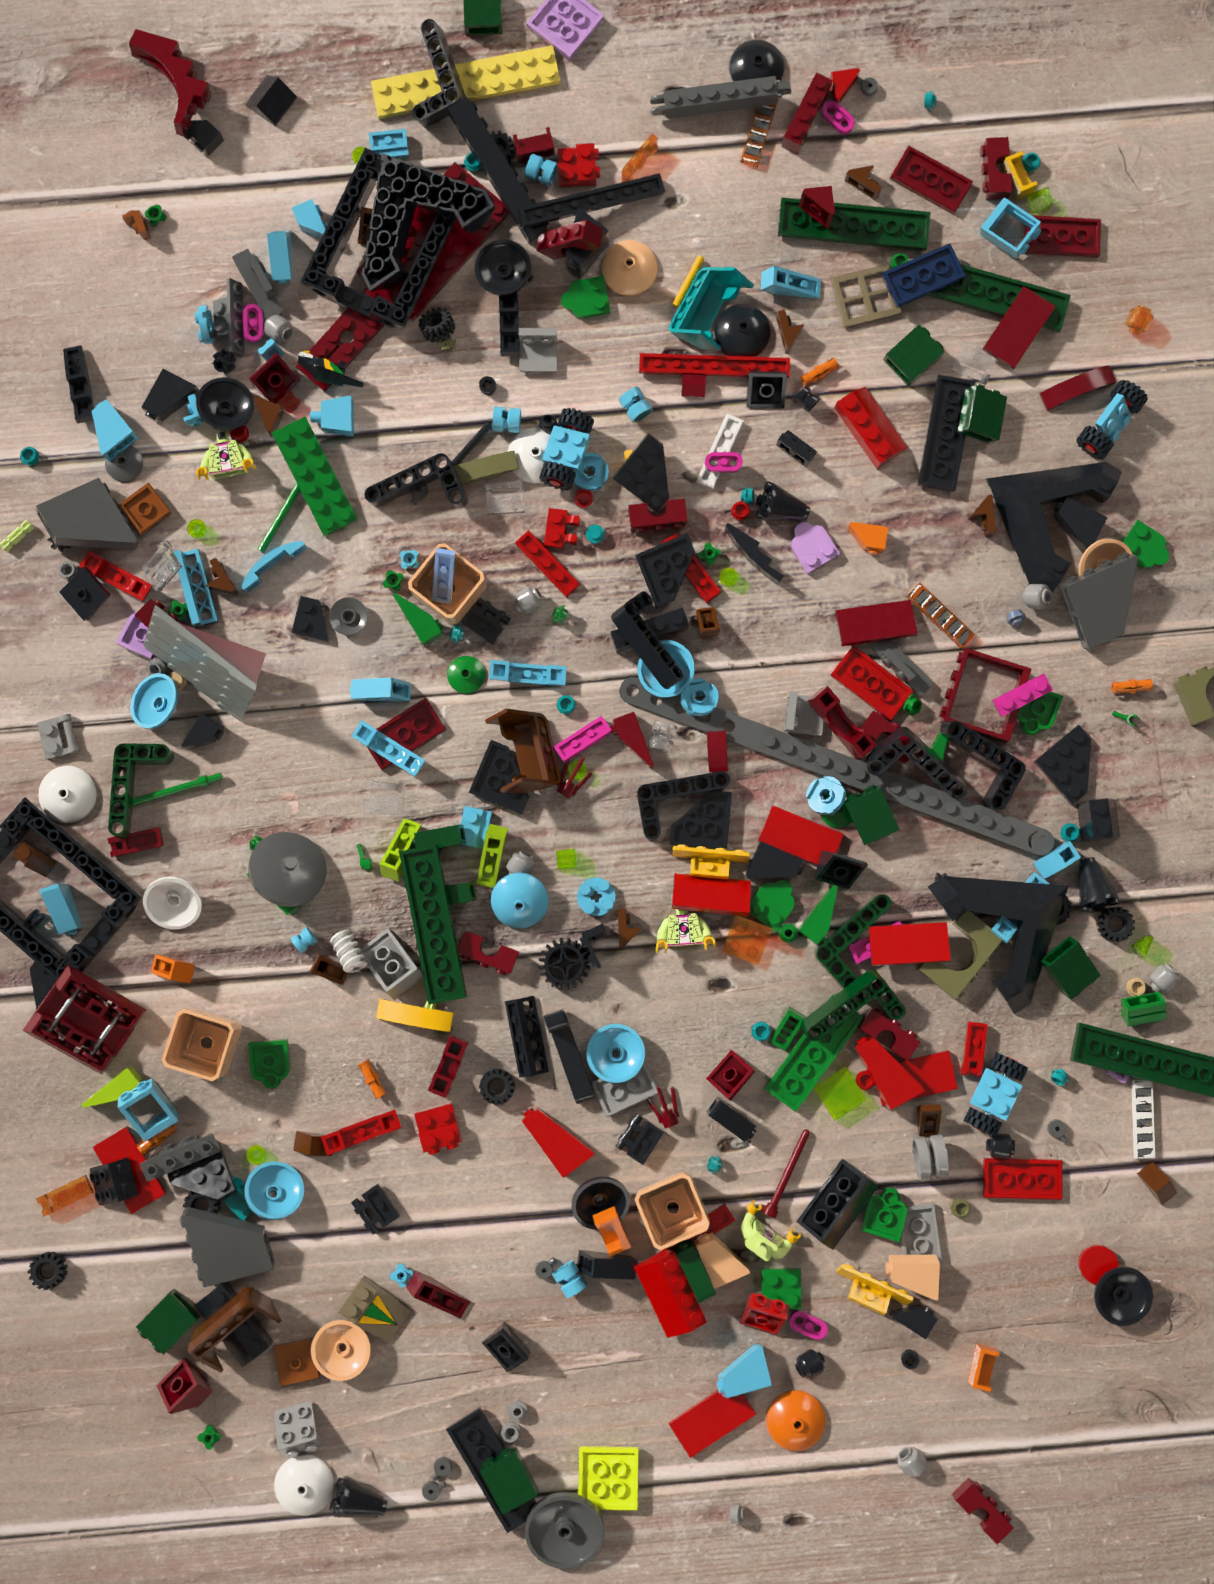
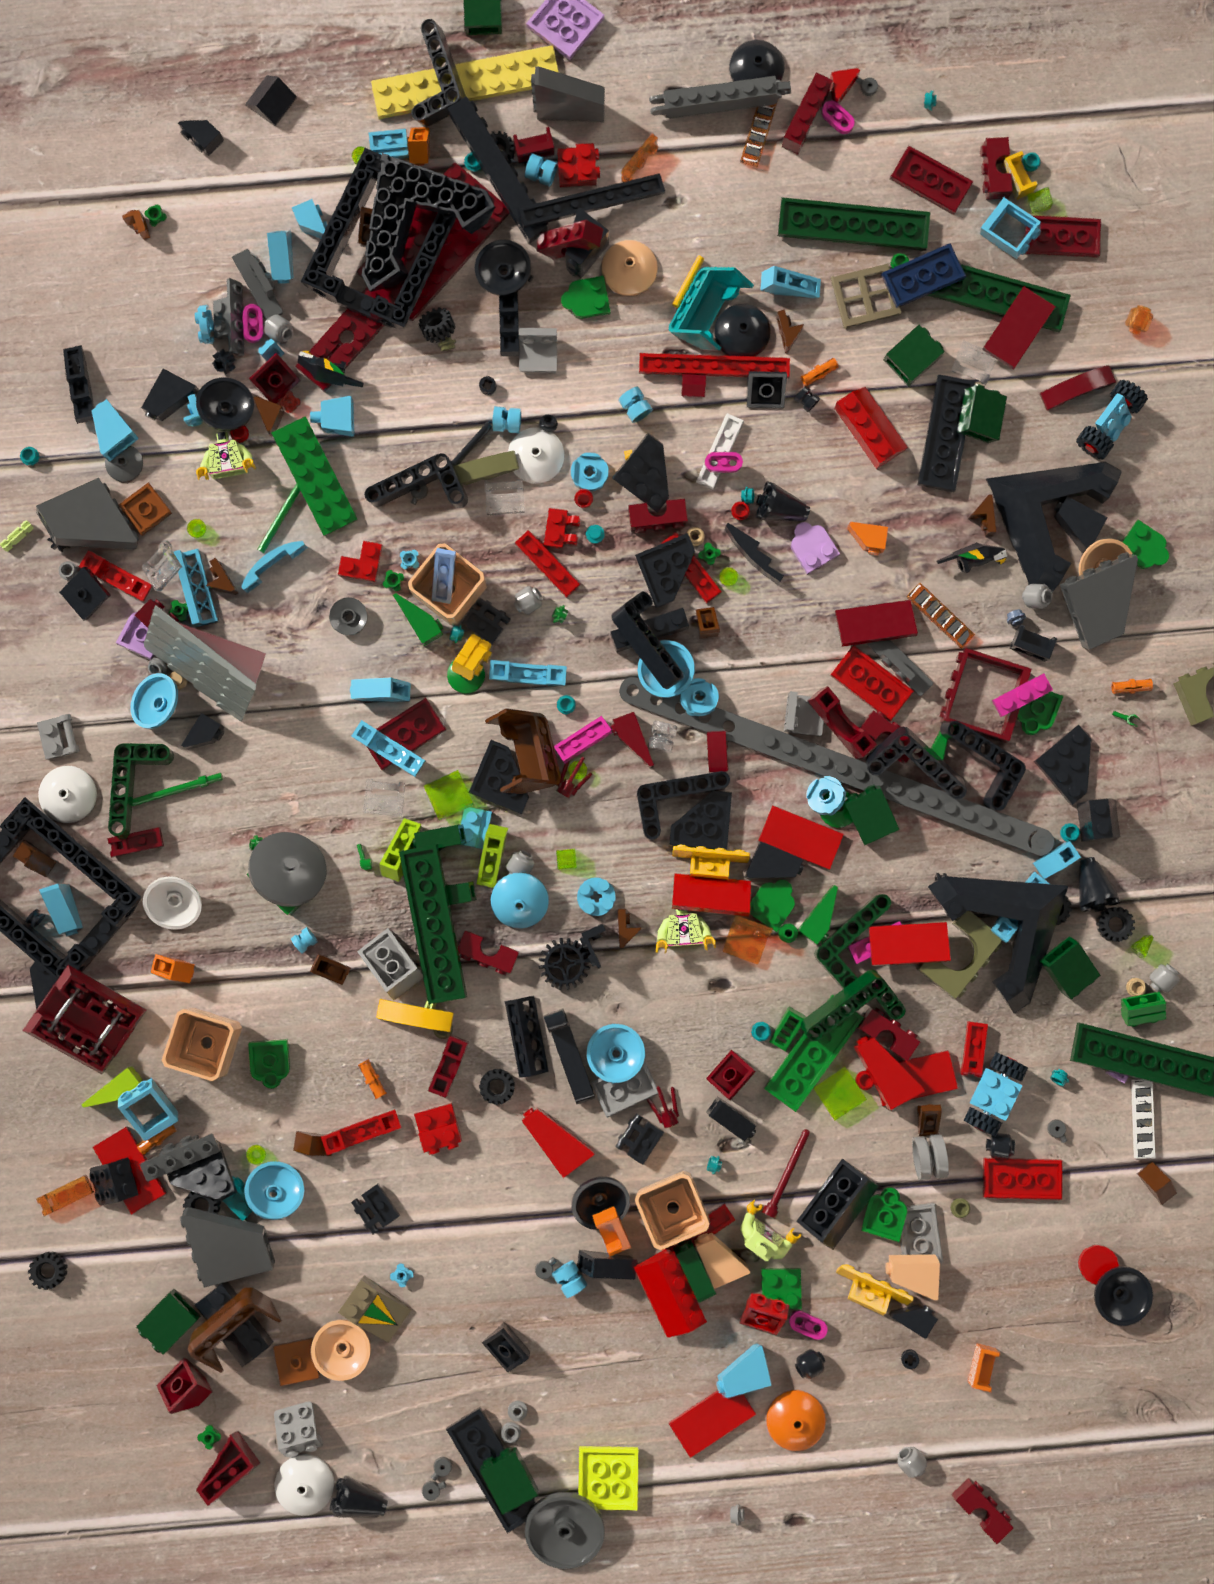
dark red arch [129,29,211,137] -> none
black wing [292,596,329,642] -> none
white piece [330,929,368,973] -> none
dark red slope [406,1270,470,1319] -> none
plate [539,408,594,491] -> none
black bracket [776,430,817,467] -> none
dark red slope [799,186,835,229] -> none
black slope [815,851,868,889] -> none
reddish brown slope [844,165,882,201] -> none
green plate [903,694,922,716] -> none
none -> dark red wedge [196,1431,261,1506]
none -> red plate [338,541,383,582]
none -> orange slope [408,127,430,166]
none -> clear neon green plate [424,770,474,821]
none -> yellow brick [452,634,492,680]
none -> dark grey slope [531,66,605,122]
none -> tan plate [687,527,705,546]
none -> black animal [936,542,1007,573]
none -> black panel [1010,625,1057,662]

